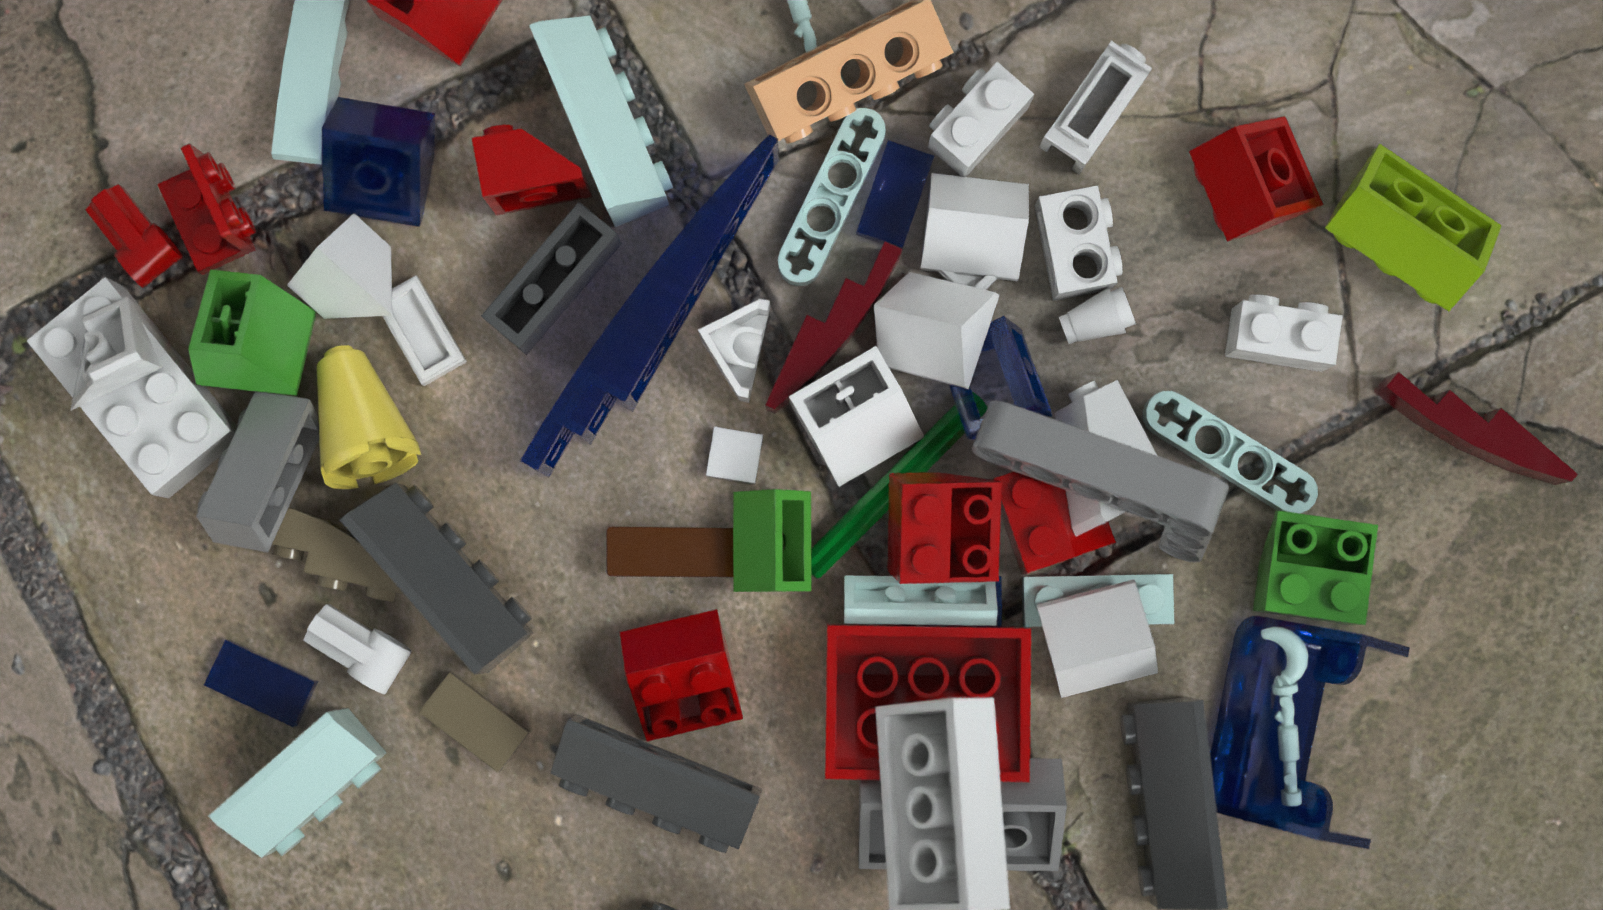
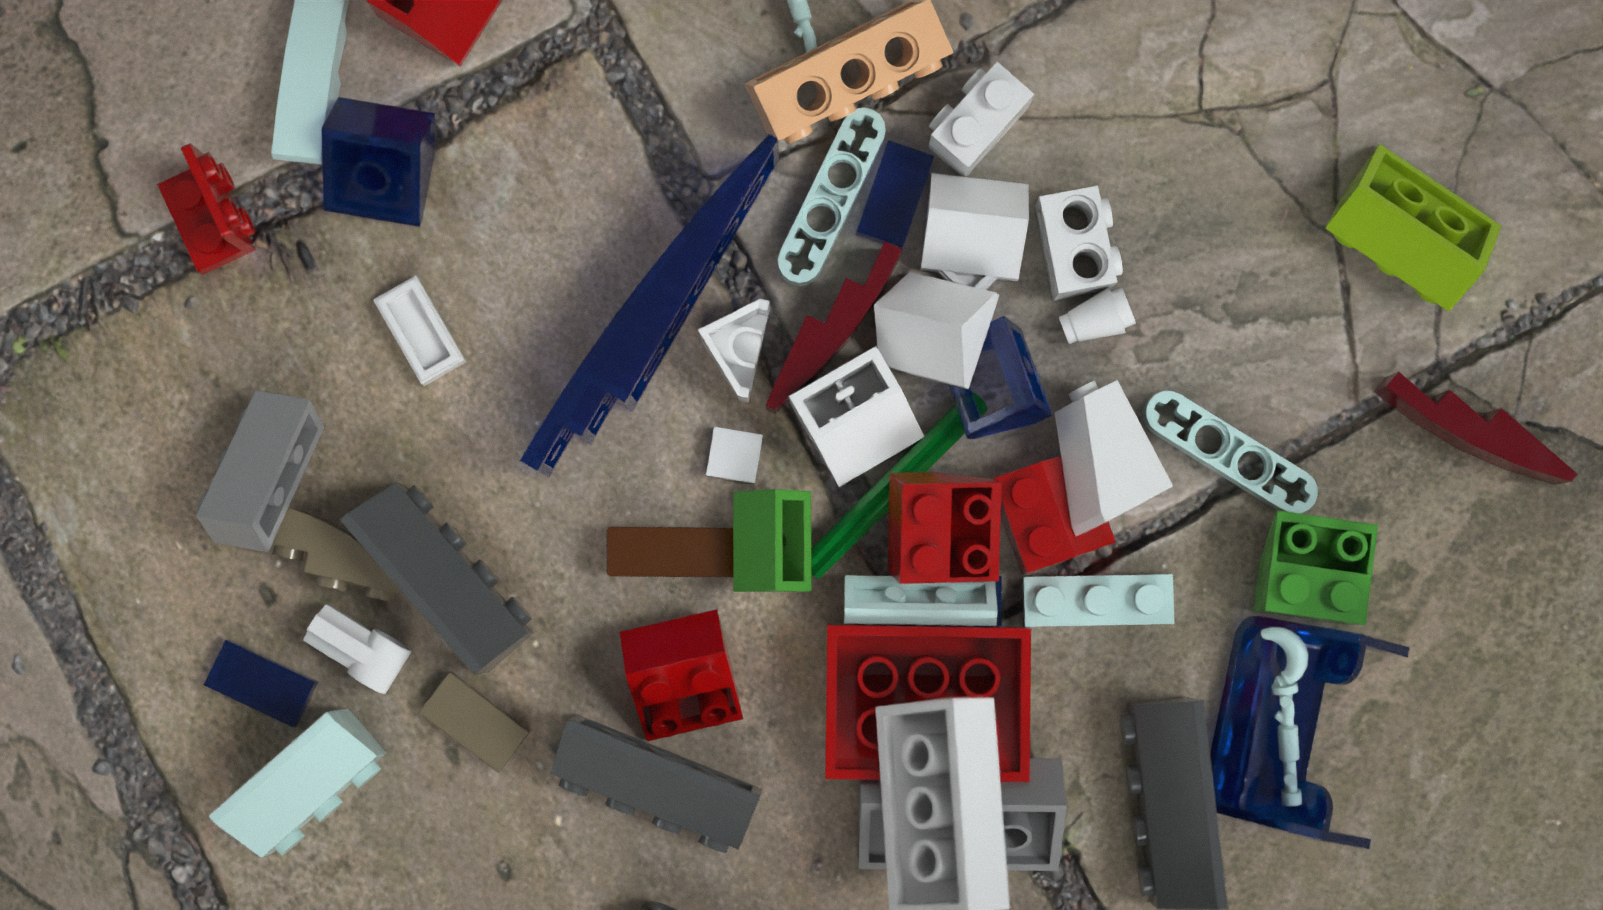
white brick [27,277,237,498] -> none
white slope [70,296,162,411] -> none
red piece [85,184,183,288] -> none
bright green slope [188,269,316,396] -> none
white slope [287,213,393,319] -> none
light yellow cone [316,345,421,489] -> none
red slope [472,124,592,216] -> none
dark grey brick [481,202,622,355] -> none
light aqua slope [529,16,673,228] -> none
light grey beam [972,401,1229,562] -> none
white slope [1037,579,1158,698] -> none
white window [1039,41,1152,174] -> none
red slope [1189,116,1324,242] -> none
white brick [1225,295,1343,372] -> none

